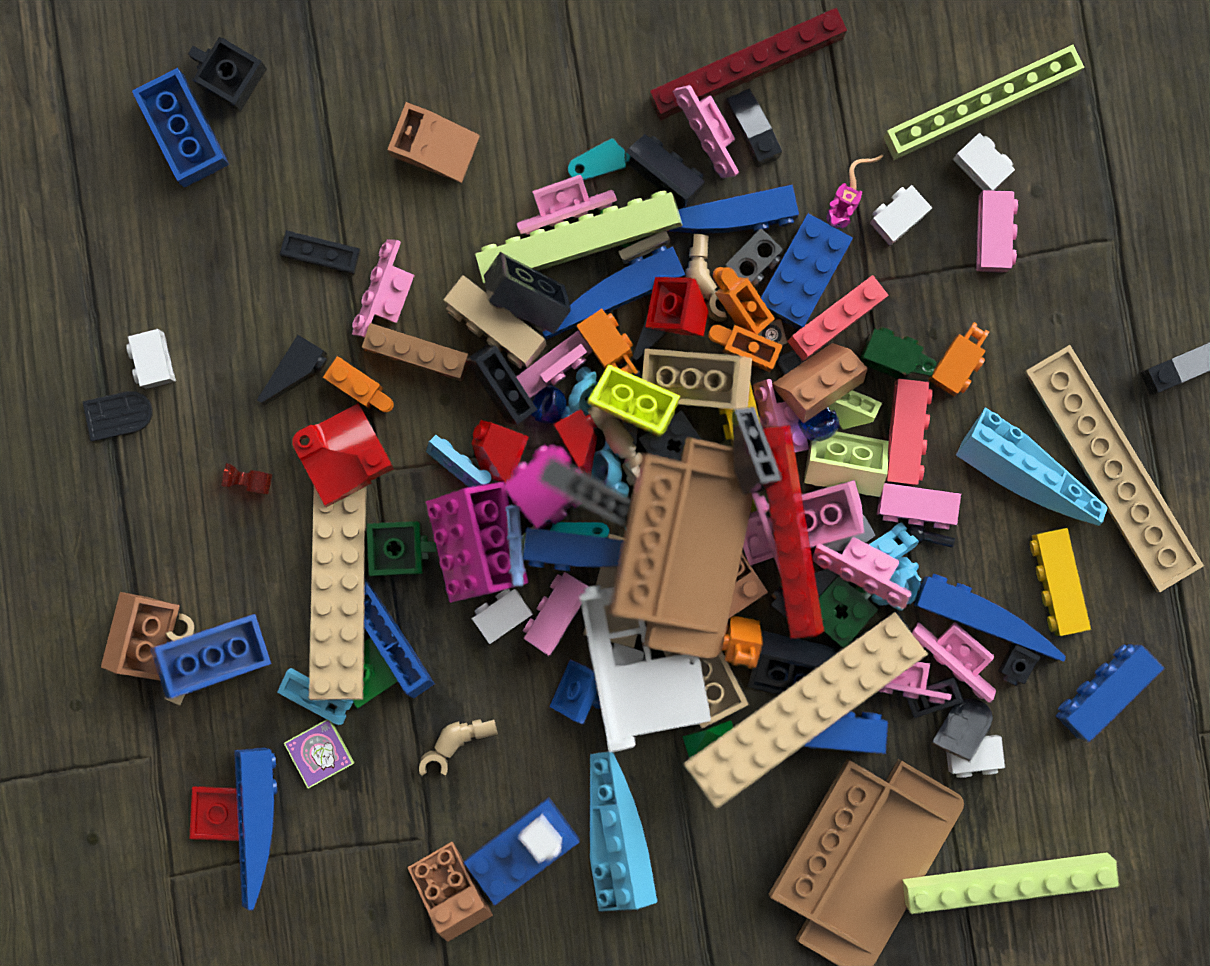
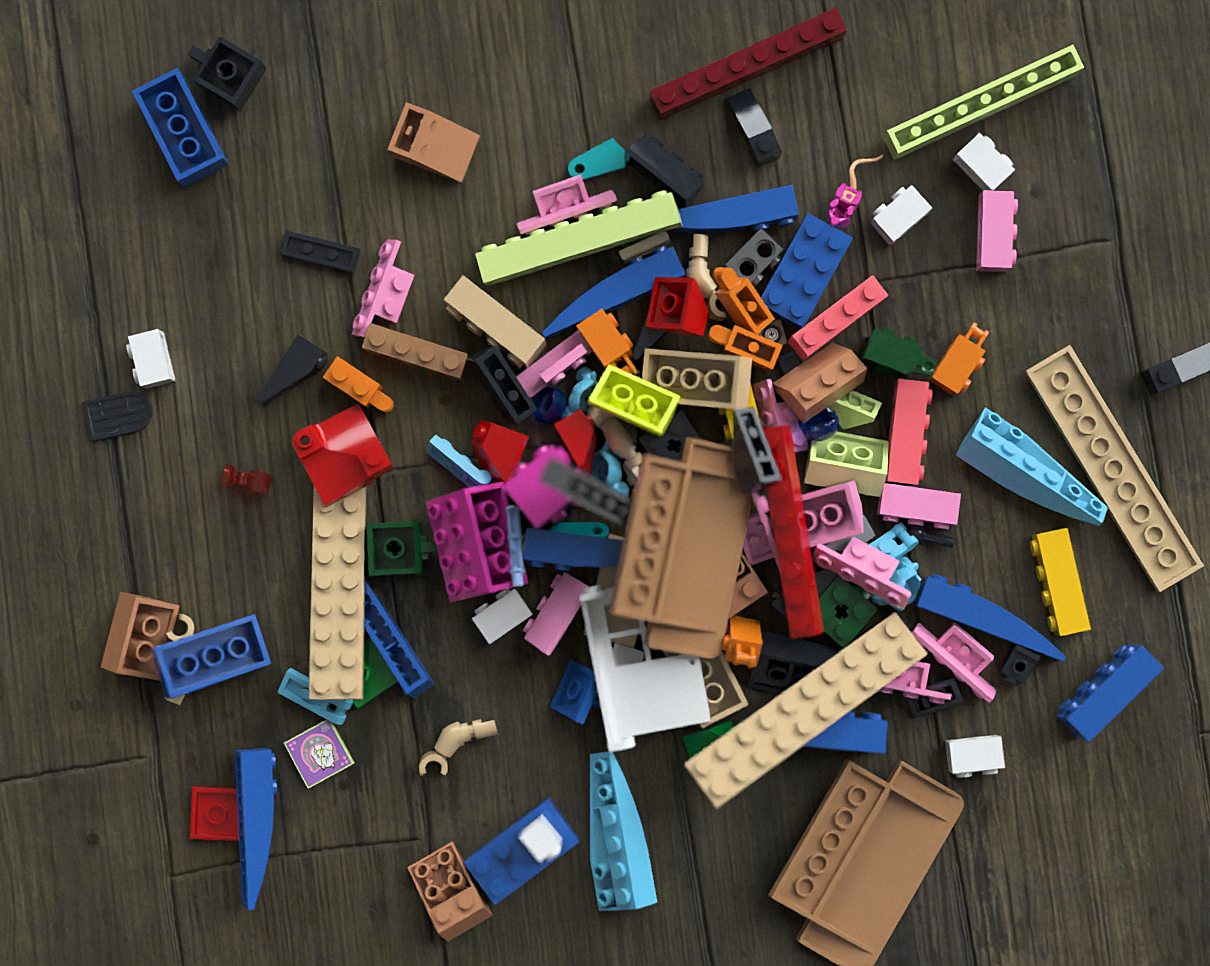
black brick [484,252,571,334] -> none
bright pink bracket [673,85,739,178] -> none
yellowish green brick [902,853,1119,914] -> none
window [932,699,993,762] -> none

